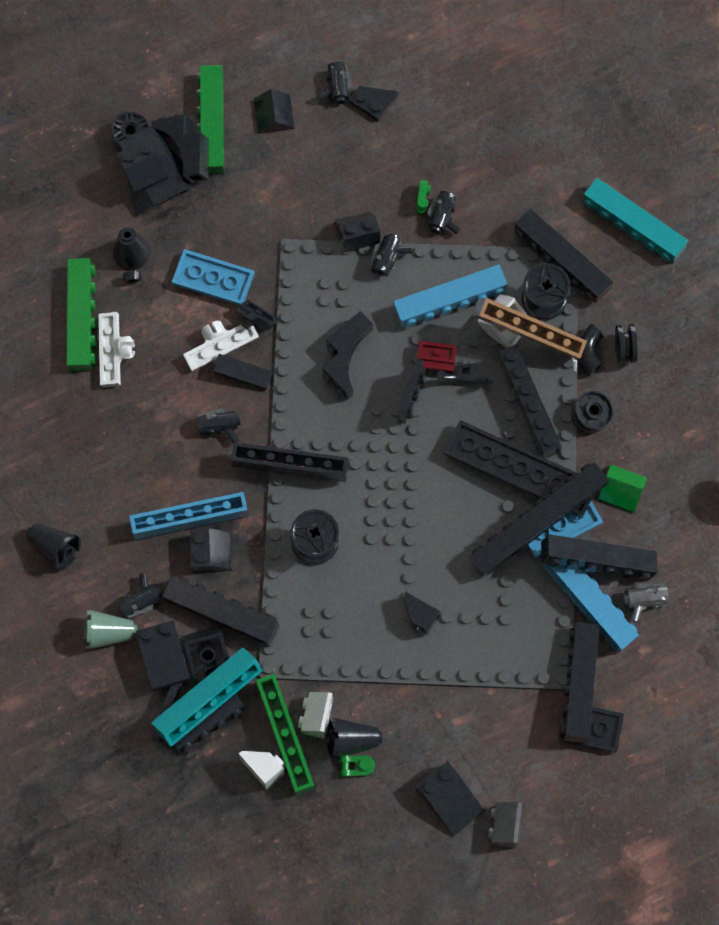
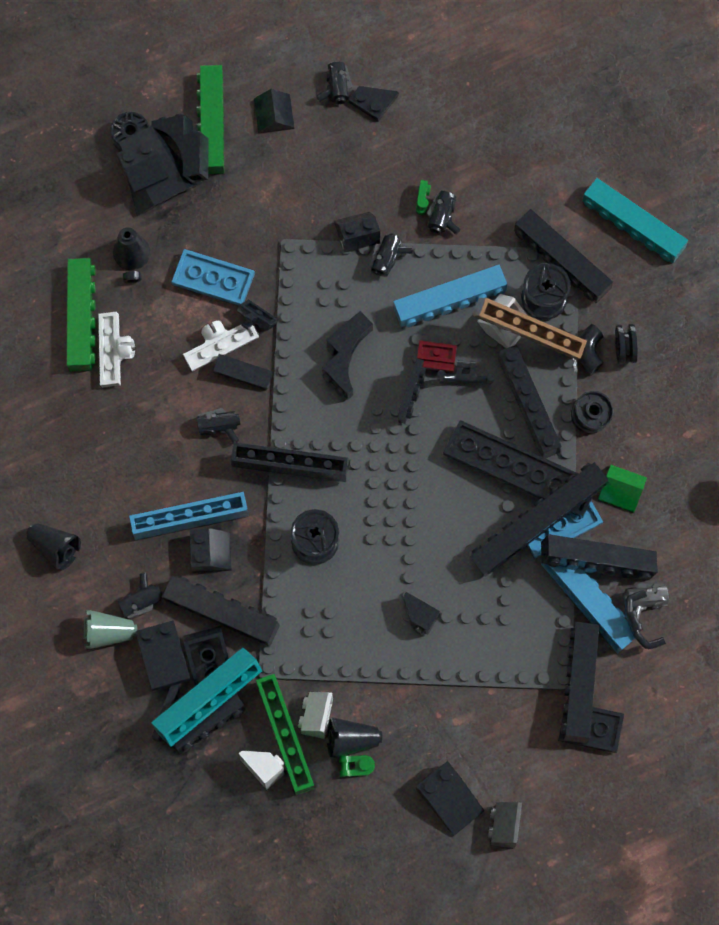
none -> black piece [625,590,666,650]

